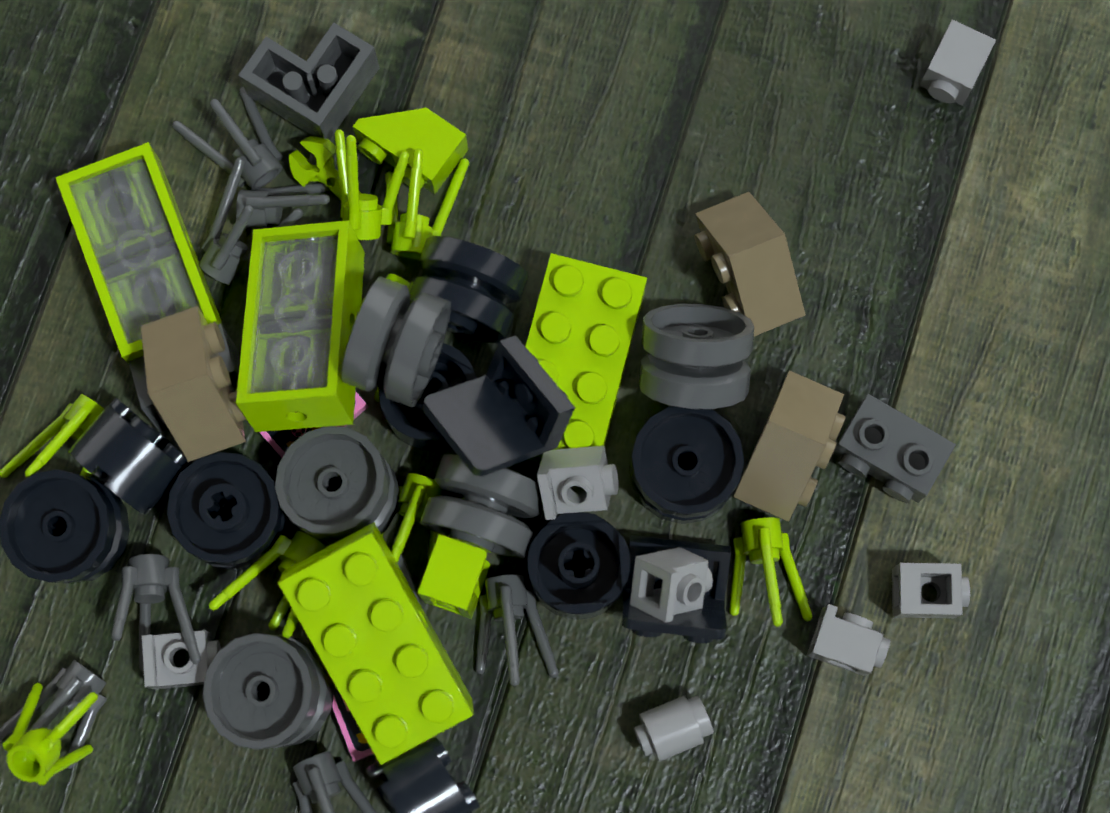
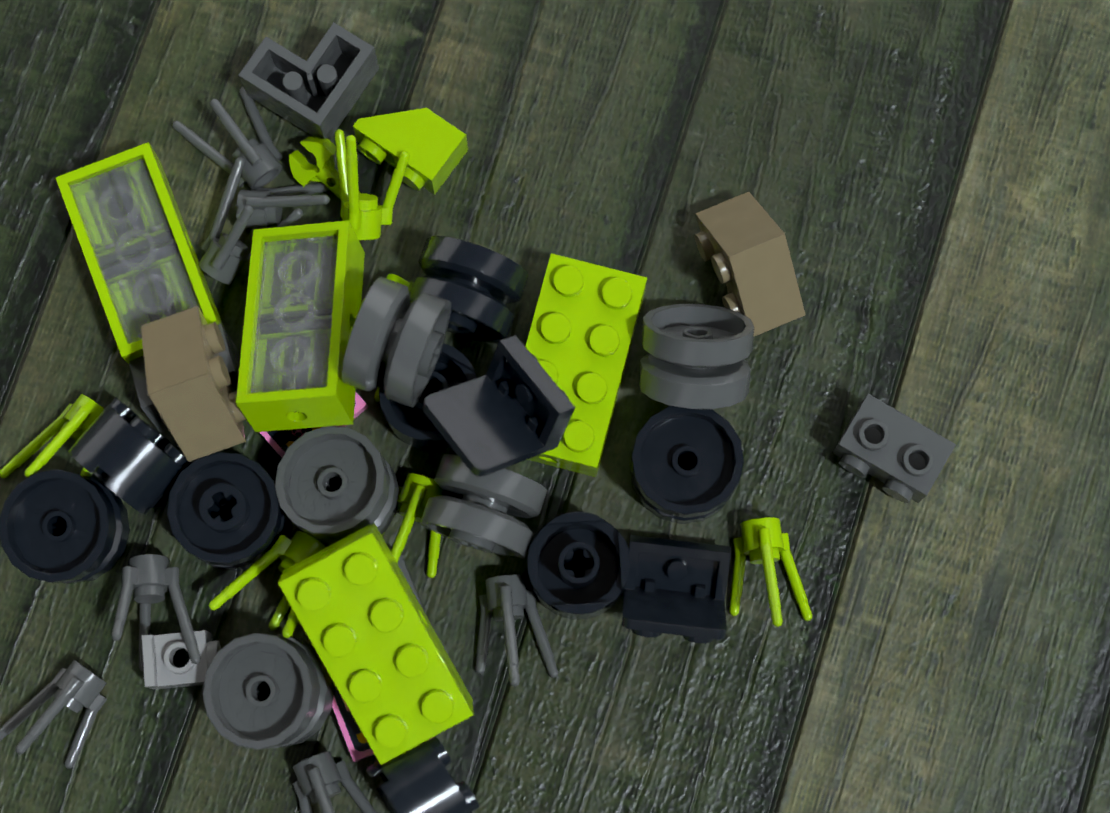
lime plant [3,683,98,785] -> none
lime plant [385,149,469,259] -> none
lime panel [418,534,490,619] -> none
light grey brick [537,446,618,520] -> none
light grey brick [630,547,713,623] -> none
light grey brick [634,695,714,762] -> none
dark tan brick [733,370,846,522] -> none
light grey brick [806,604,890,676] -> none
light grey brick [892,563,970,618] -> none
light grey brick [919,19,996,106] -> none

